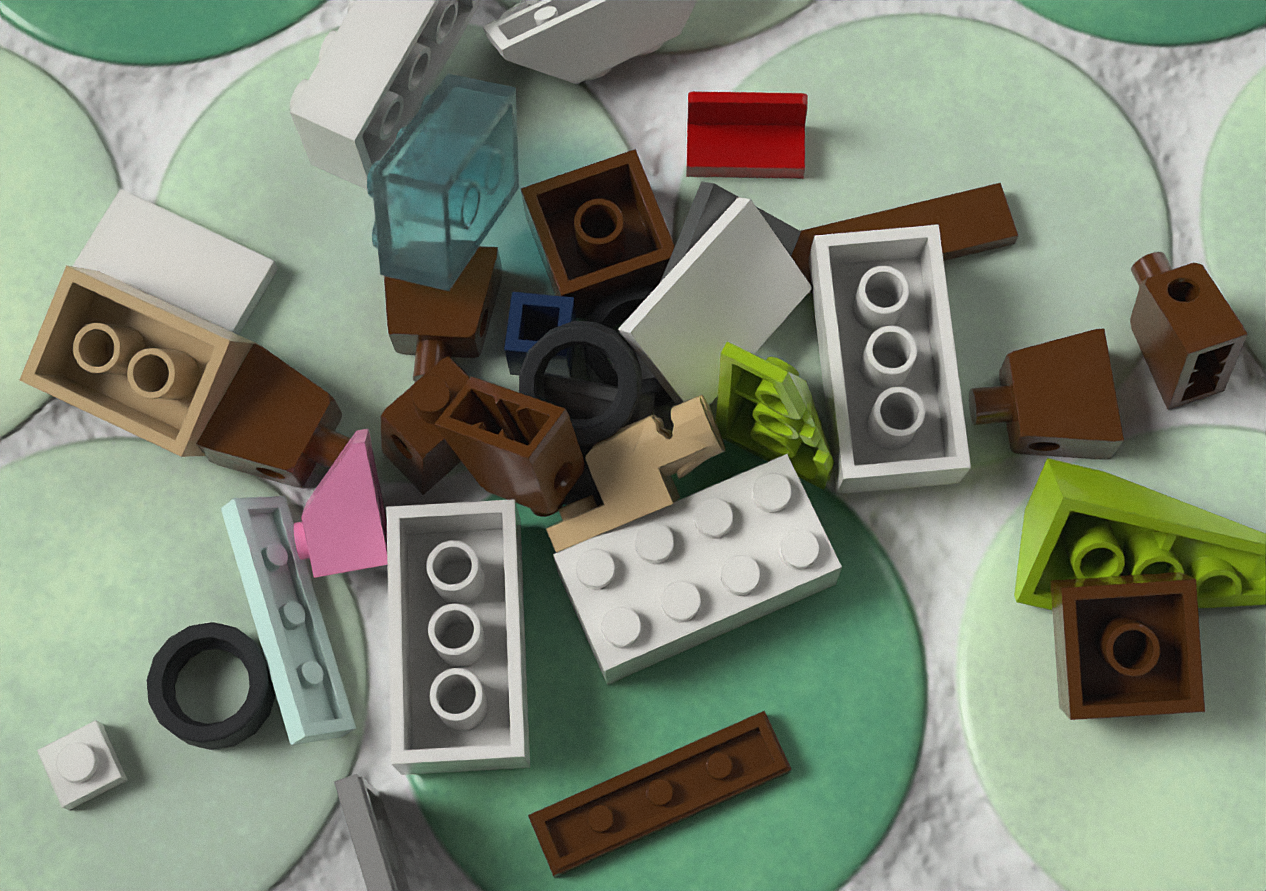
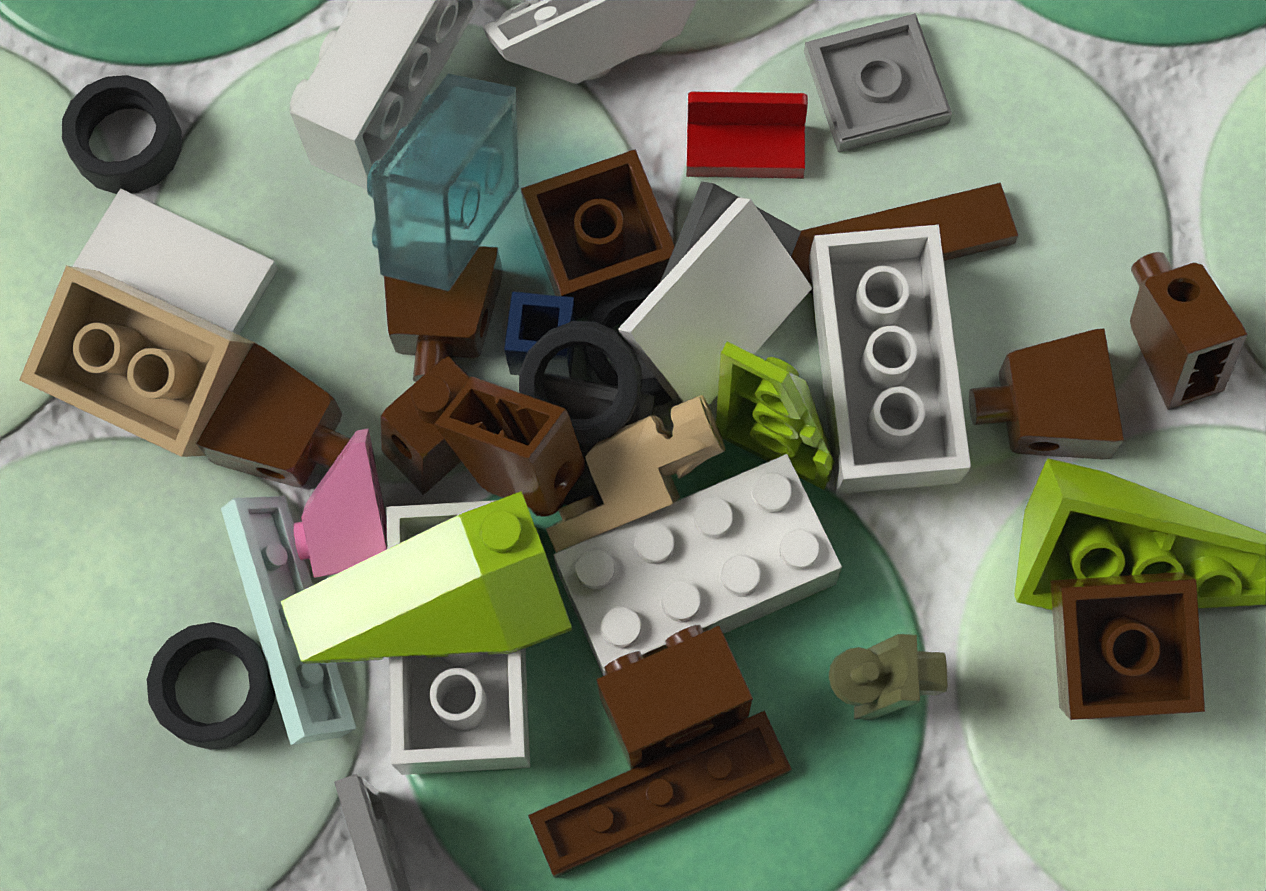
white plate [37,720,128,810] -> none
none -> black tyre [62,75,182,194]
none -> lime wedge [280,491,572,664]
none -> reddish brown brick [596,625,753,769]
none -> light grey tile [804,13,952,153]
none -> olive hips [829,634,948,720]

